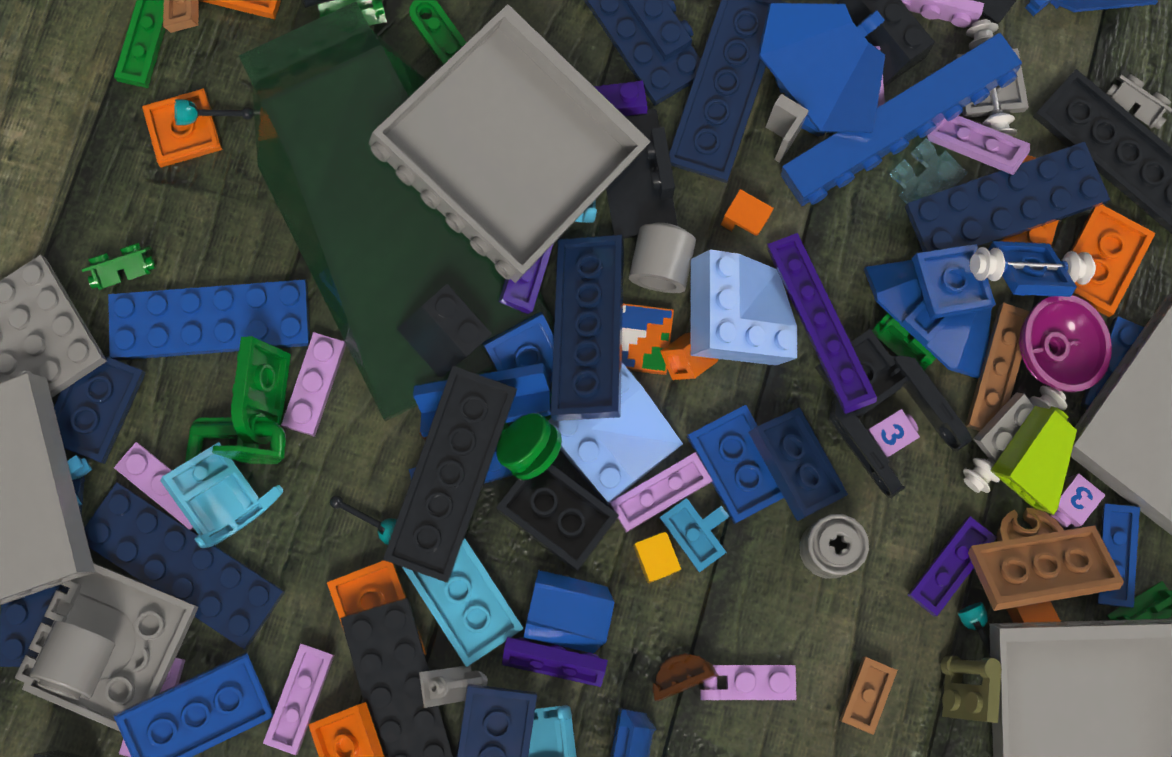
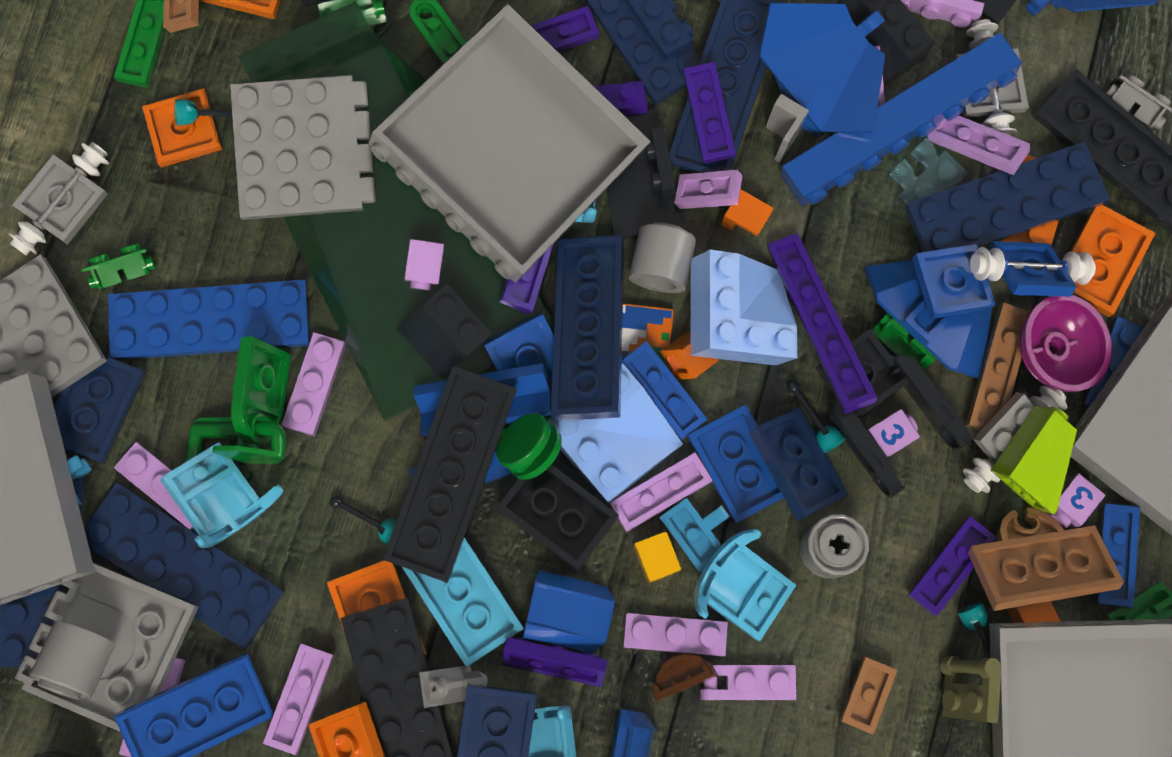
none -> light grey plate [8,142,109,256]
none -> light grey hinge [230,75,376,220]
none -> lavender brick [404,239,444,291]
none -> dark purple plate [531,6,599,53]
none -> blue plate [622,341,708,440]
none -> lavender plate [623,613,728,656]
none -> lavender plate [674,170,743,209]
none -> dark purple plate [683,62,736,164]
none -> medium azure piece [693,529,796,641]
none -> hinge [787,381,846,454]

